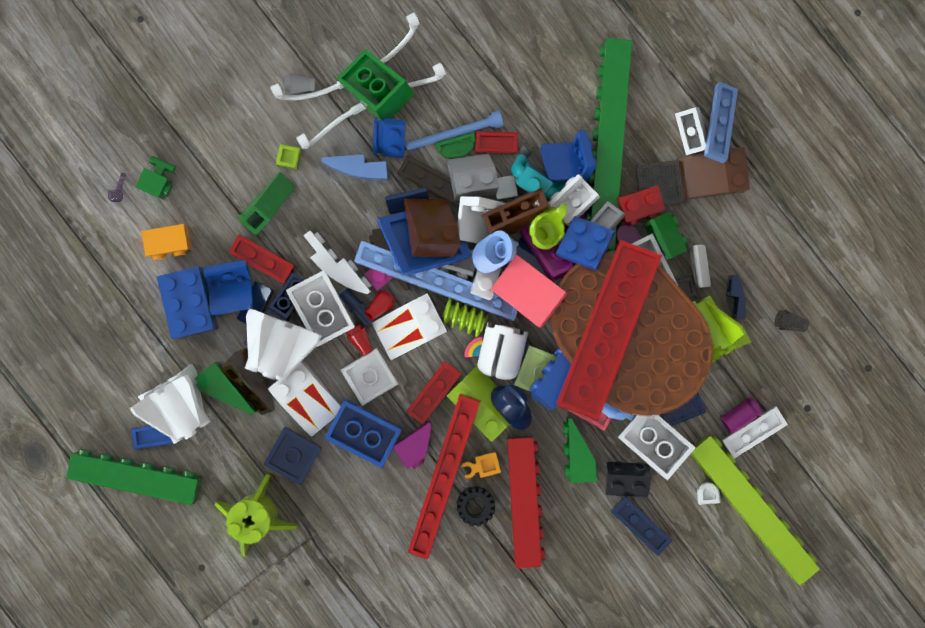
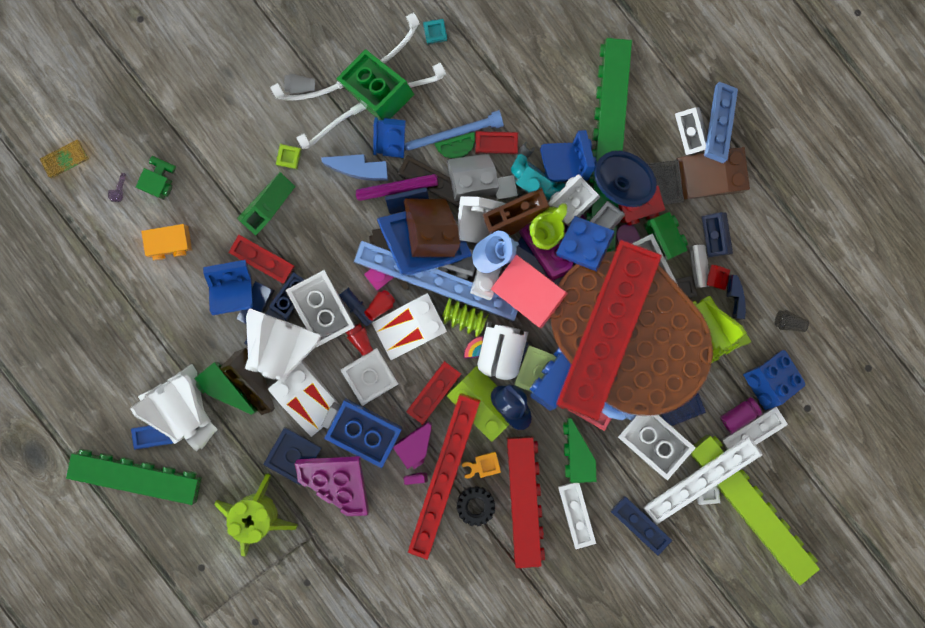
blue brick [157,266,218,339] -> none
white slope [304,230,372,295] -> none
black bracket [605,461,651,497] -> none
none -> clear yellow tile [40,140,89,178]
none -> white cone [185,422,218,452]
none -> magenta plate [295,456,369,516]
none -> light grey tile [321,402,341,429]
none -> magenta axle [356,174,438,201]
none -> magenta tile [404,472,428,485]
none -> teal tile [423,18,448,45]
none -> white plate [558,483,596,549]
none -> dark blue dish [594,151,657,207]
none -> white tile [644,436,762,525]
none -> dark blue slope [702,212,733,258]
none -> red plate [707,265,730,290]
none -> blue bracket [743,350,805,410]

